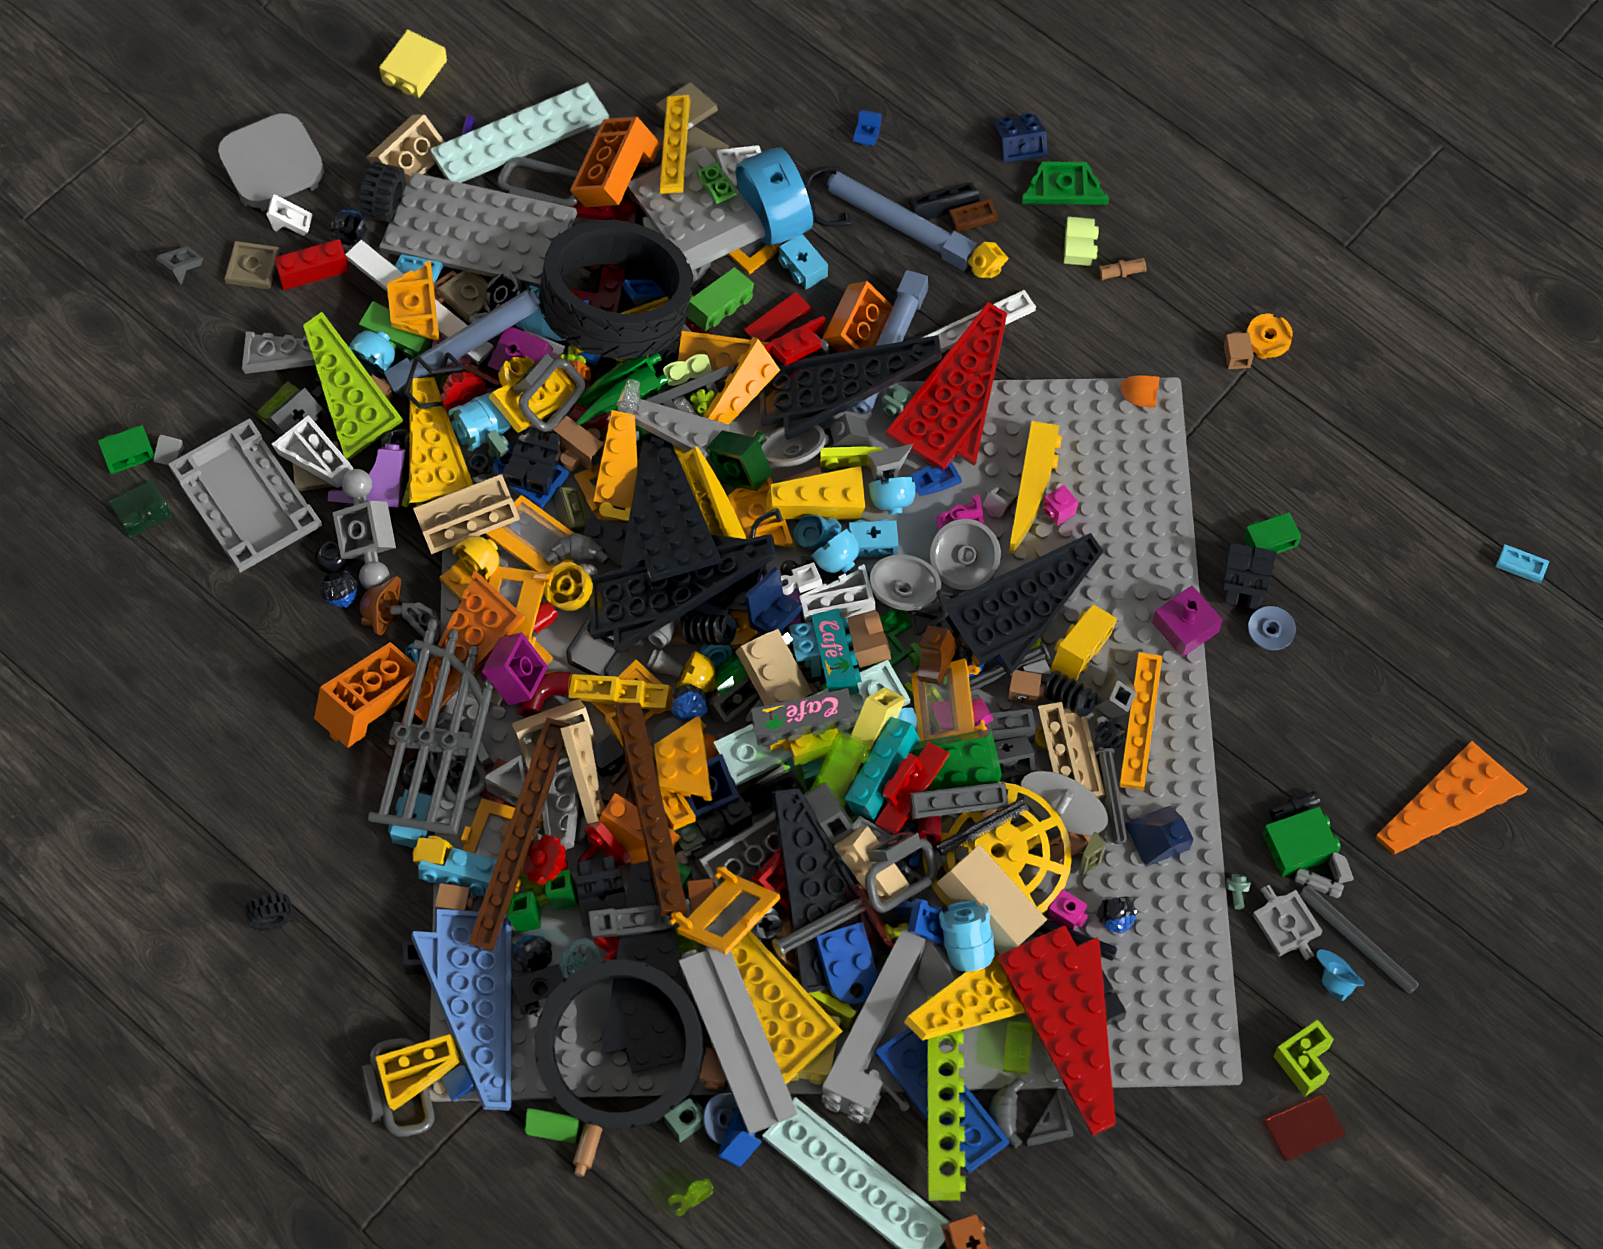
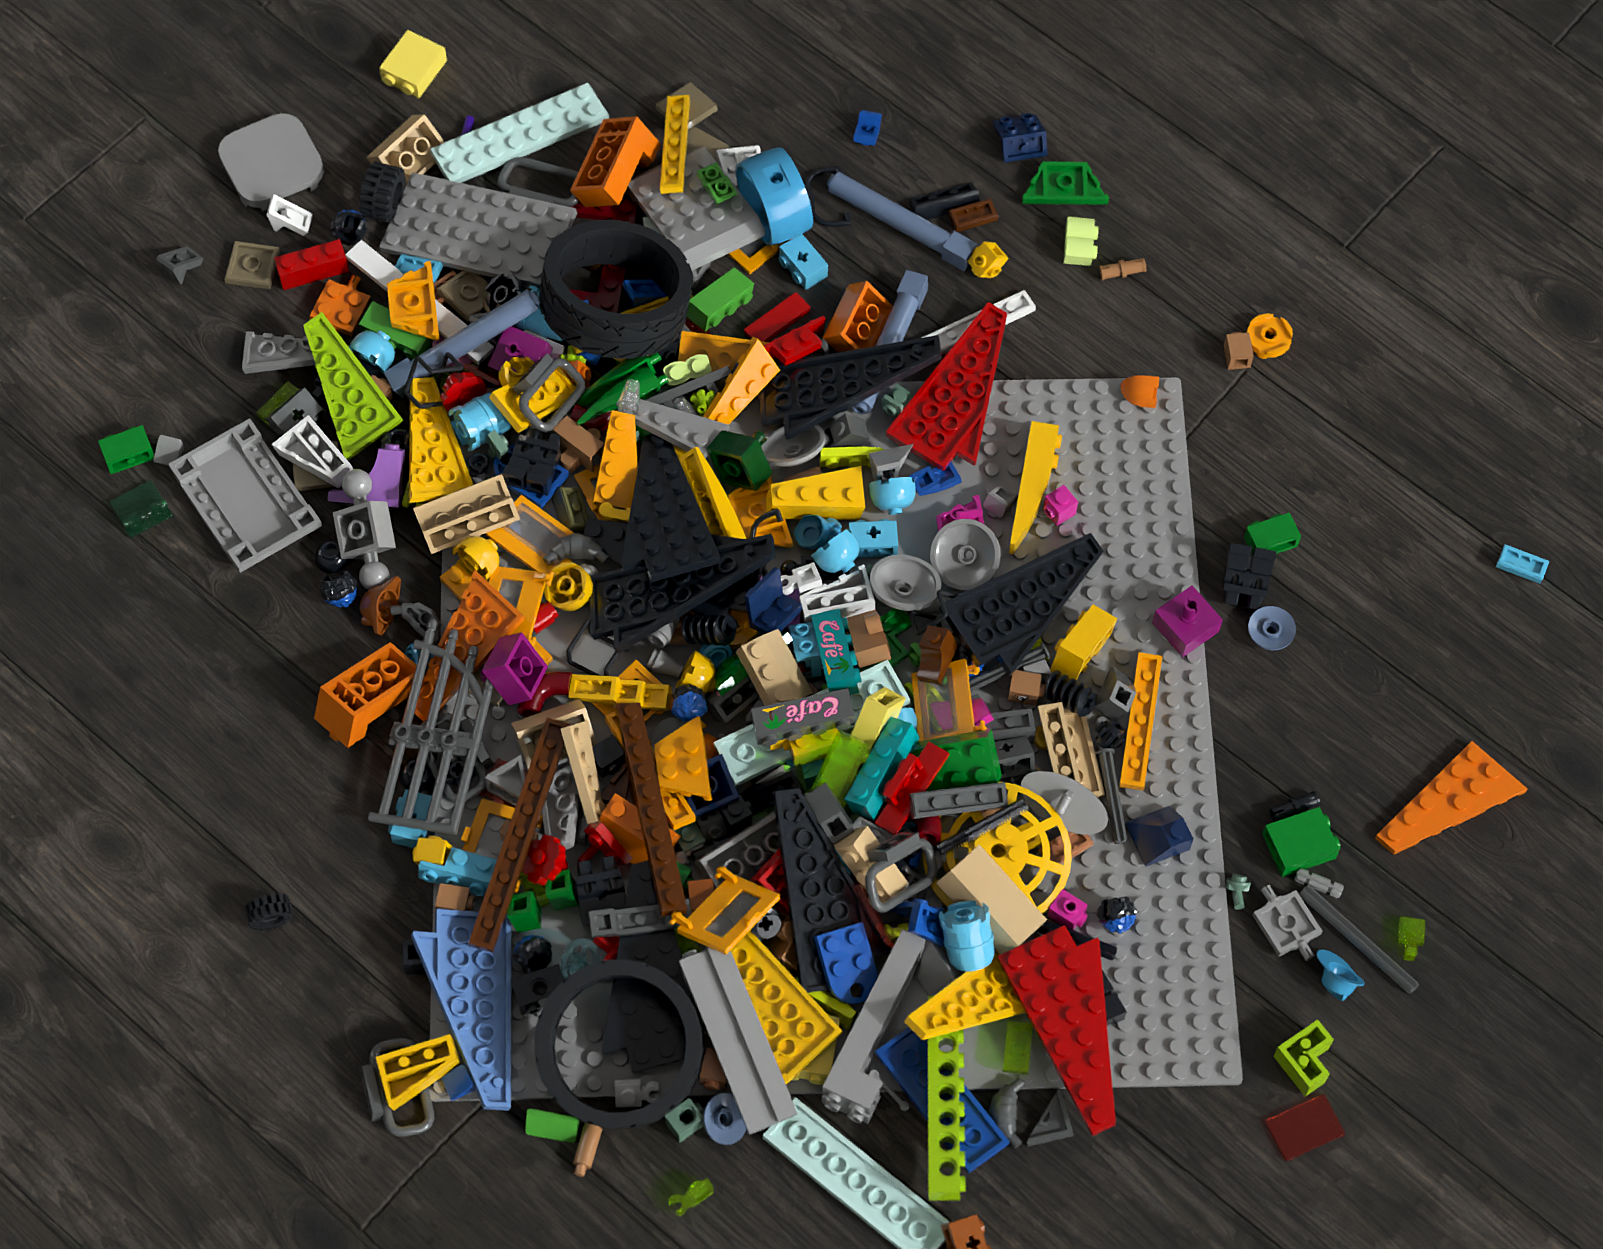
blue slope [718,1109,761,1167] -> none
dark grey axle [772,898,866,958] -> none
olive slope [1079,832,1105,876] -> none
light grey slope [1328,852,1353,884] -> none
none -> orange plate [309,275,371,337]
none -> white plate [615,1079,659,1108]
none -> clear neon green plate [1397,916,1425,961]

